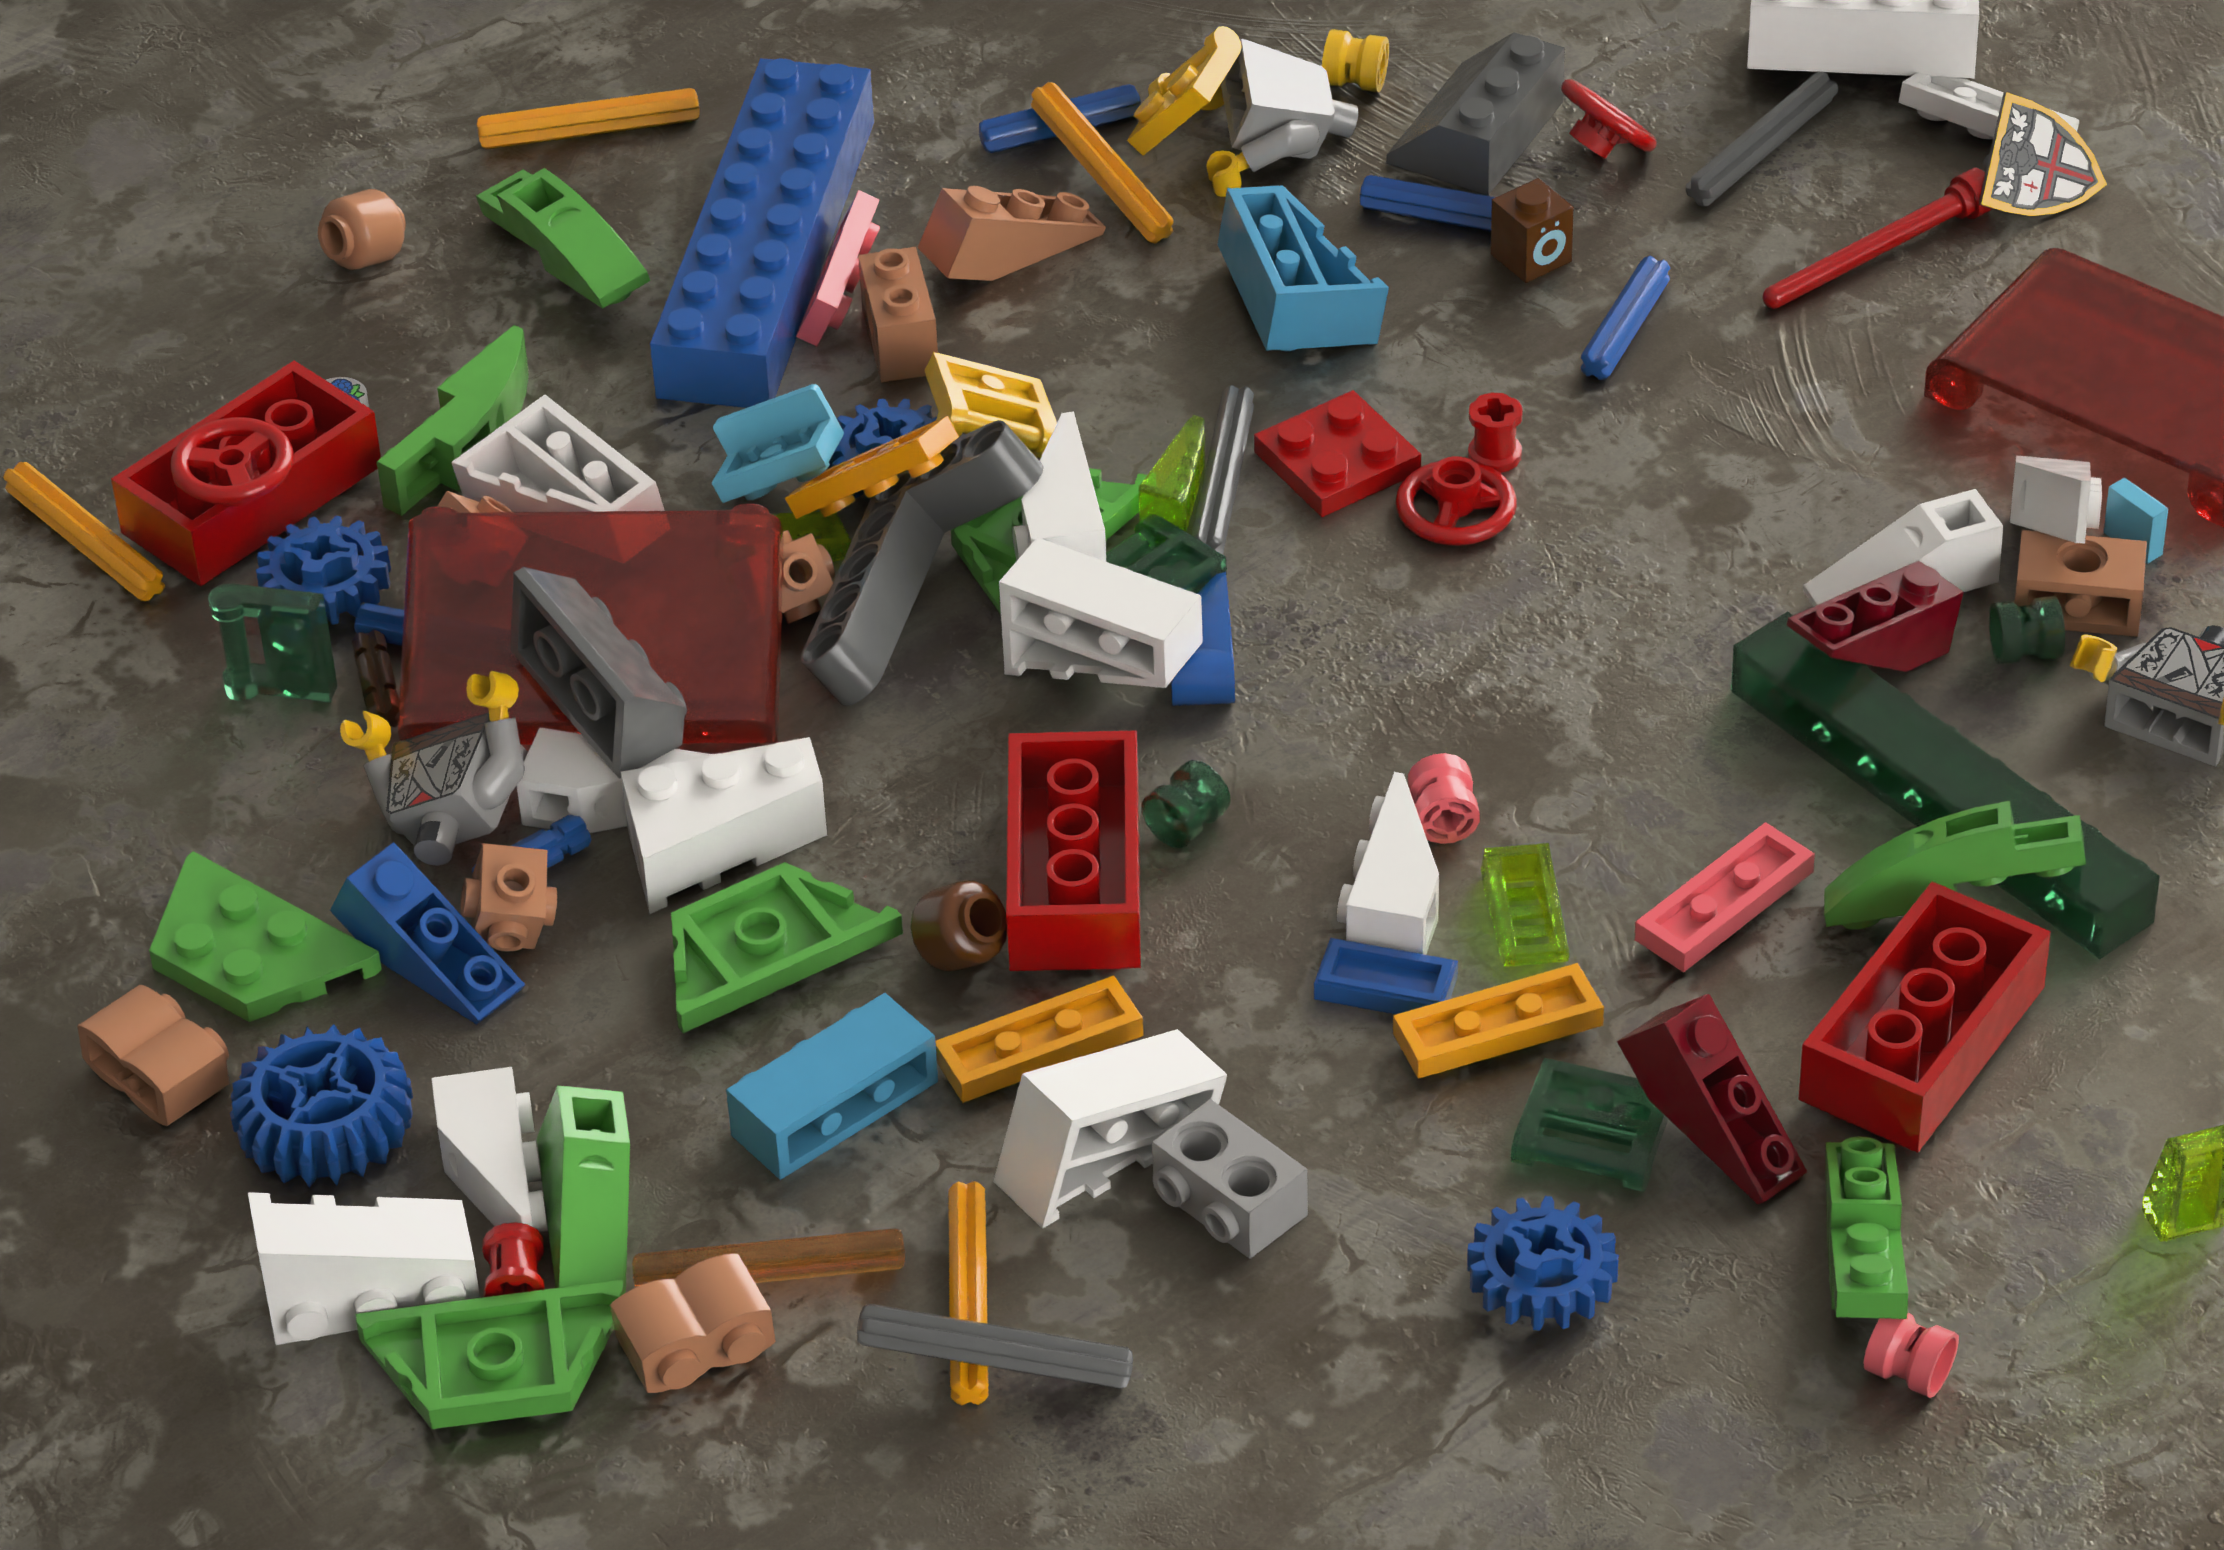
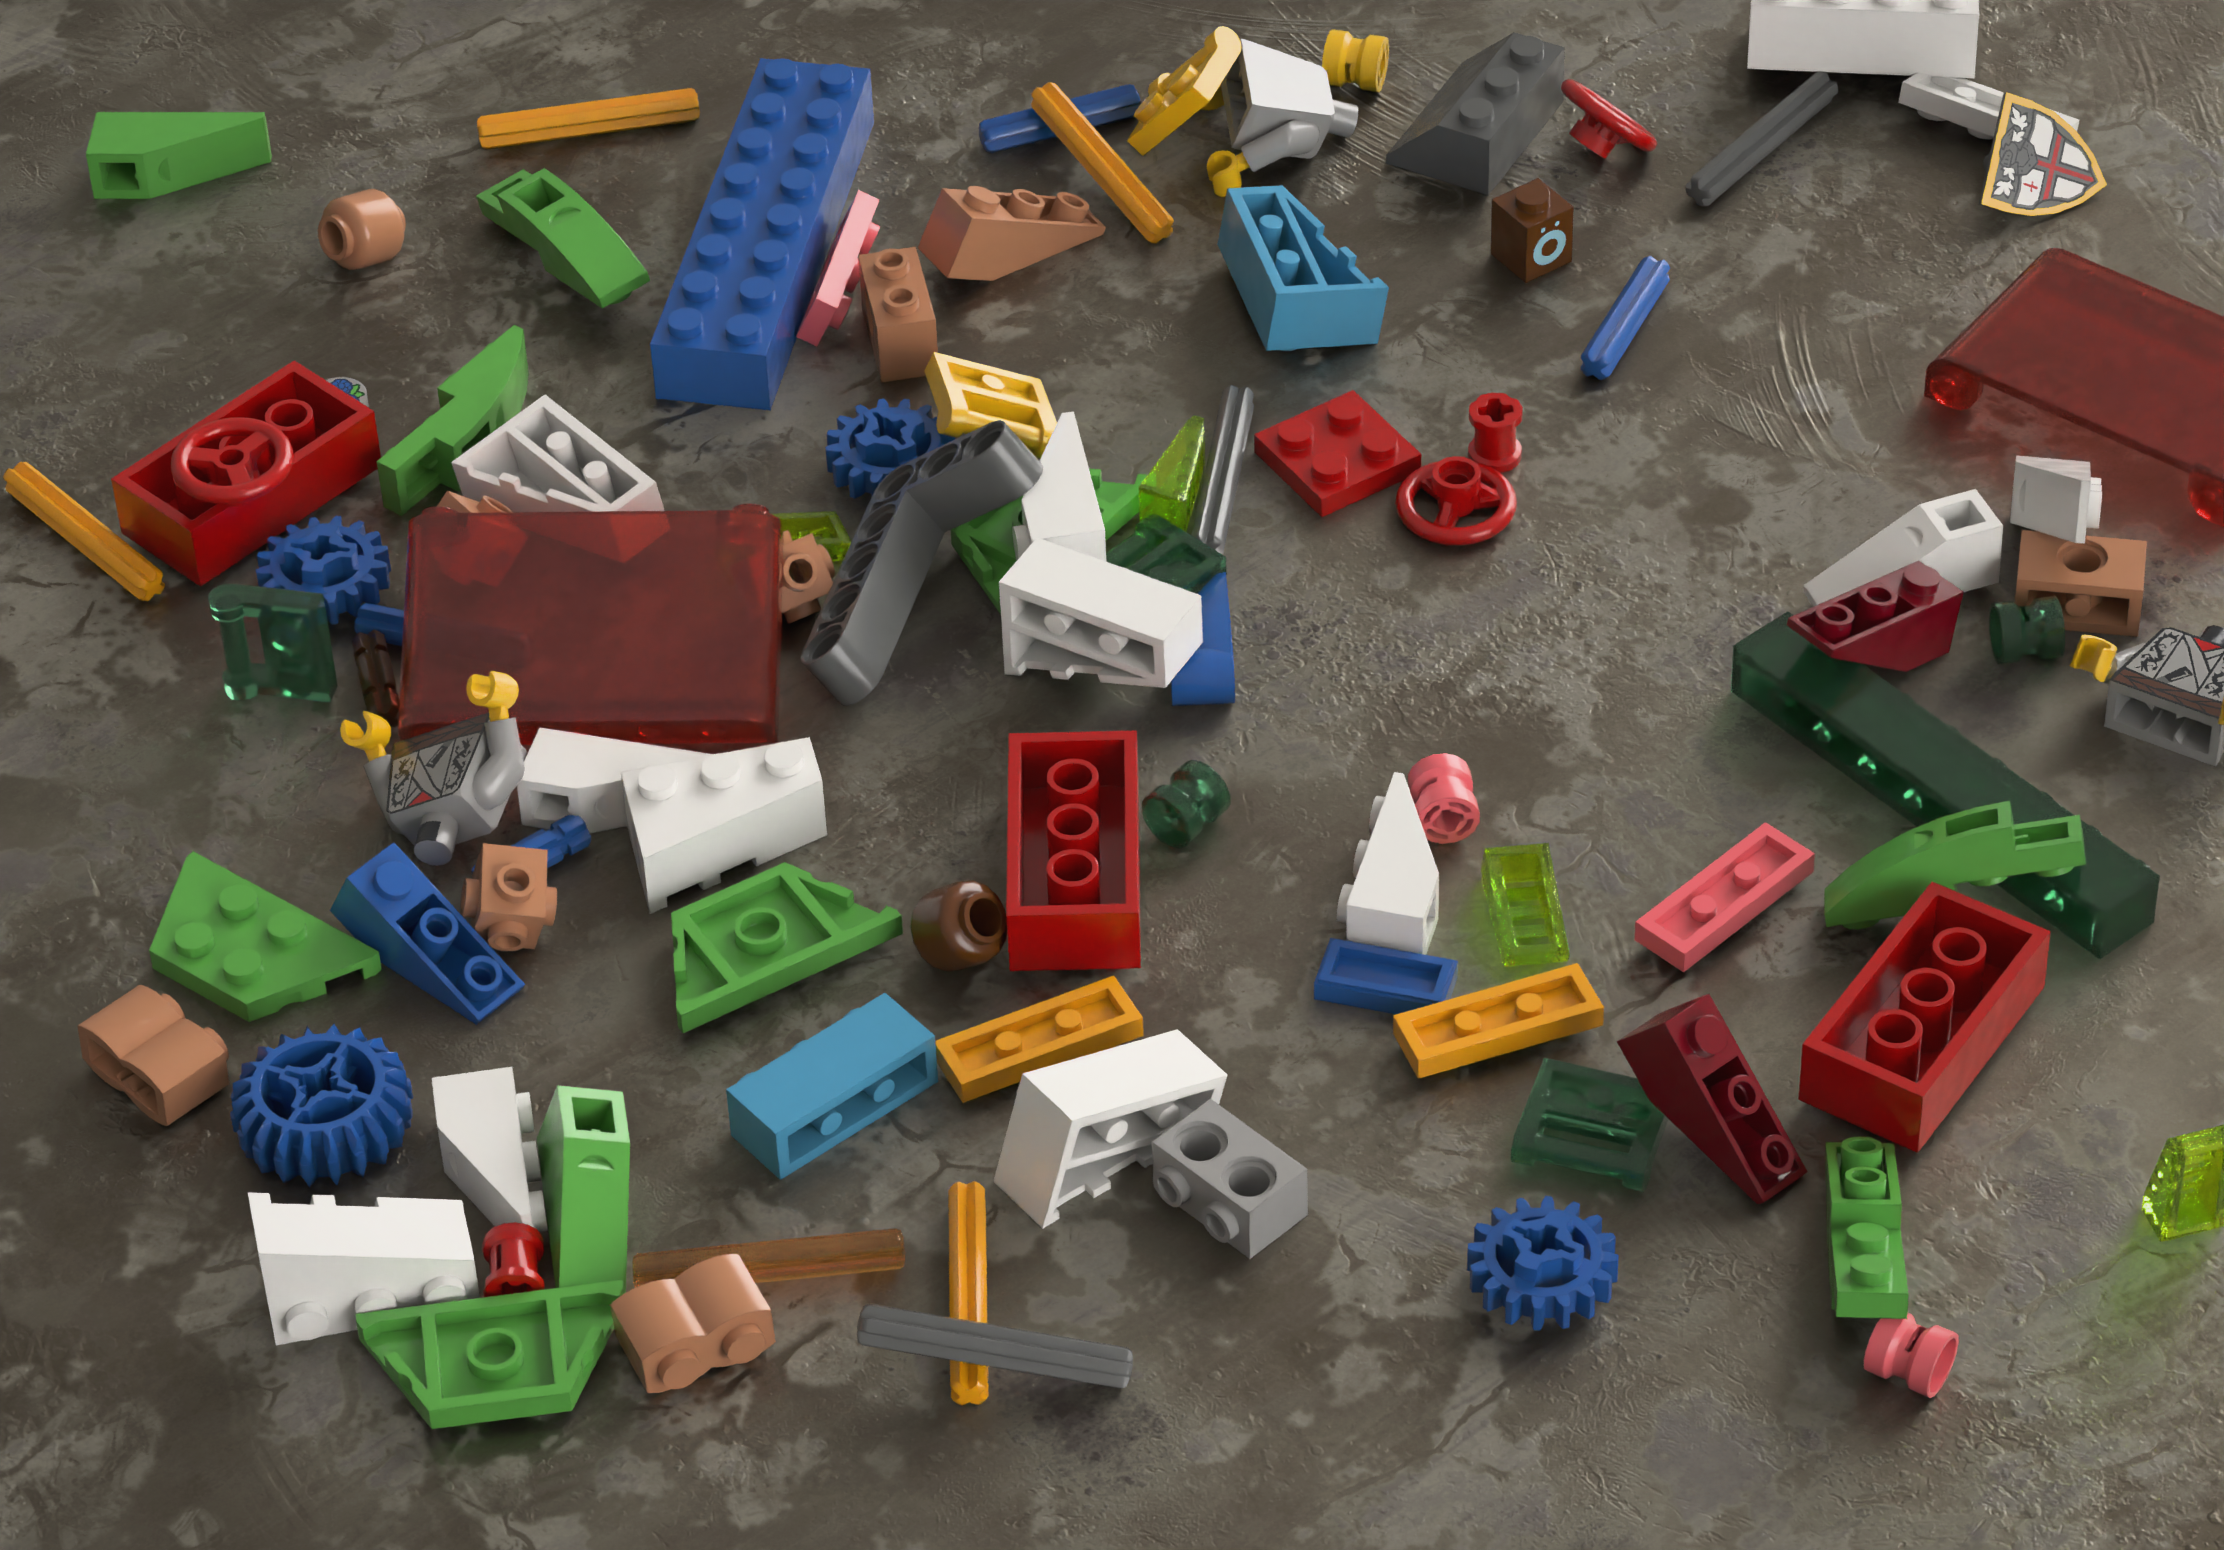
dark grey slope [510,567,687,779] -> none
medium azure bracket [712,384,844,503] -> none
light orange plate [785,416,959,519] -> none
blue axle [1360,175,1495,231] -> none
red piece [1762,168,1993,309] -> none
medium azure tile [2104,478,2168,564] -> none
none -> bright green slope [86,112,272,199]

